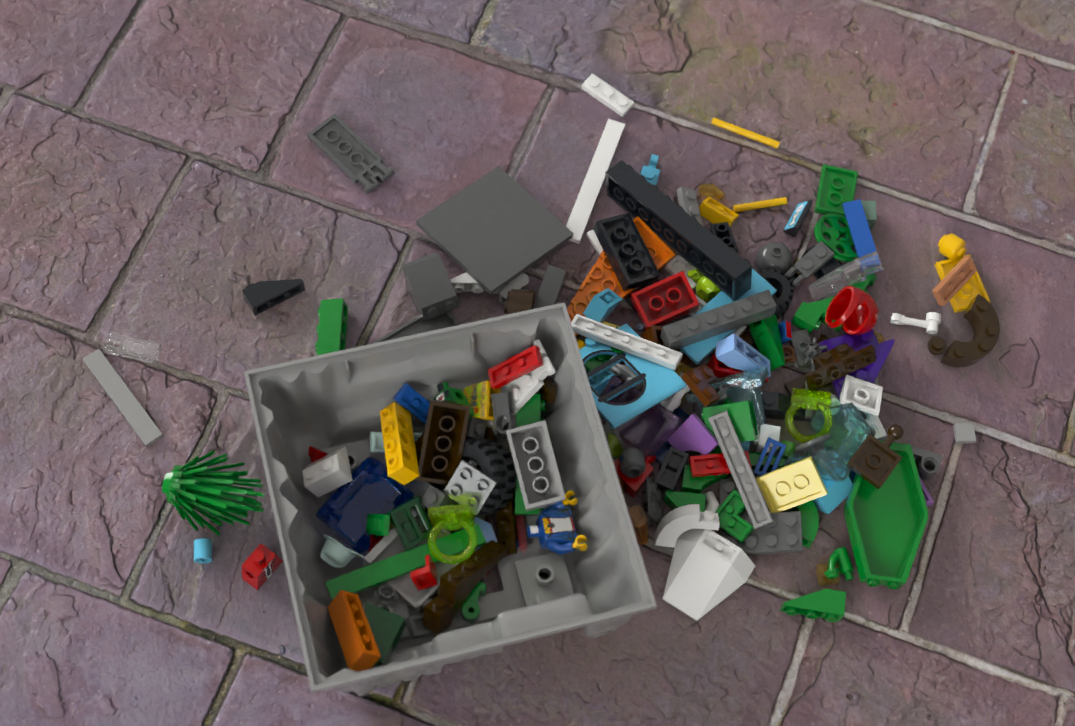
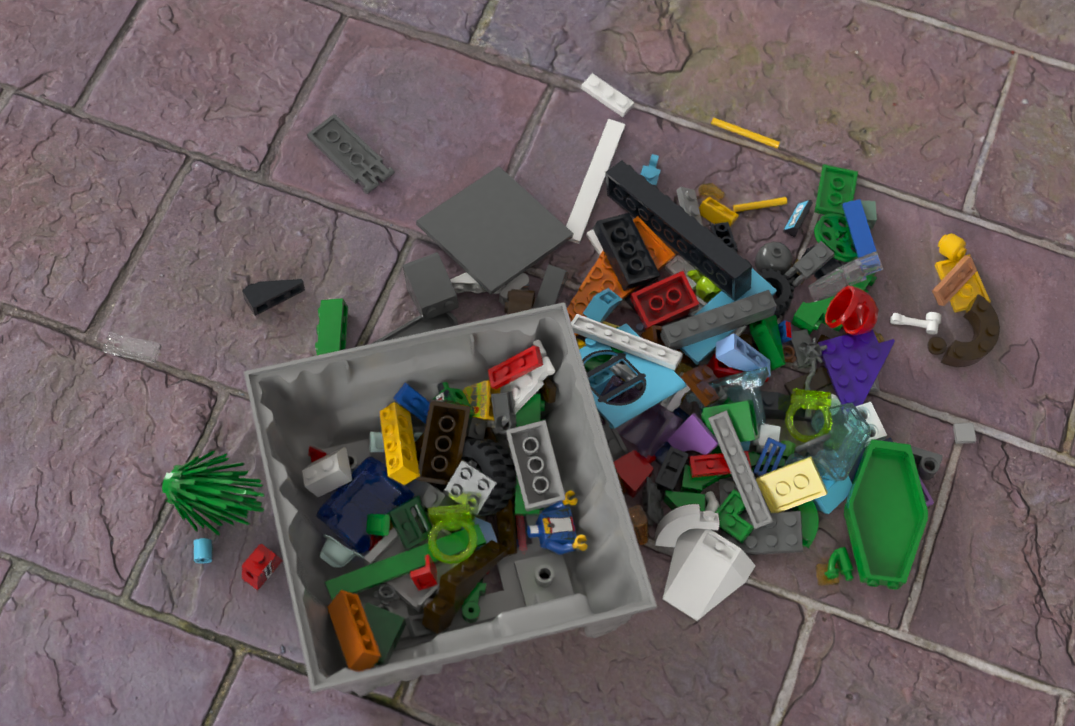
light grey tile [82,349,163,448] -> none
clear neon green tile [606,433,622,458] -> none
dark grey head [619,447,646,478] -> none
green slope [780,589,846,622] -> none
dark brown bracket [806,343,876,391] -> none
white slope [840,375,883,416] -> none
dark brown plate [846,424,904,490] -> none

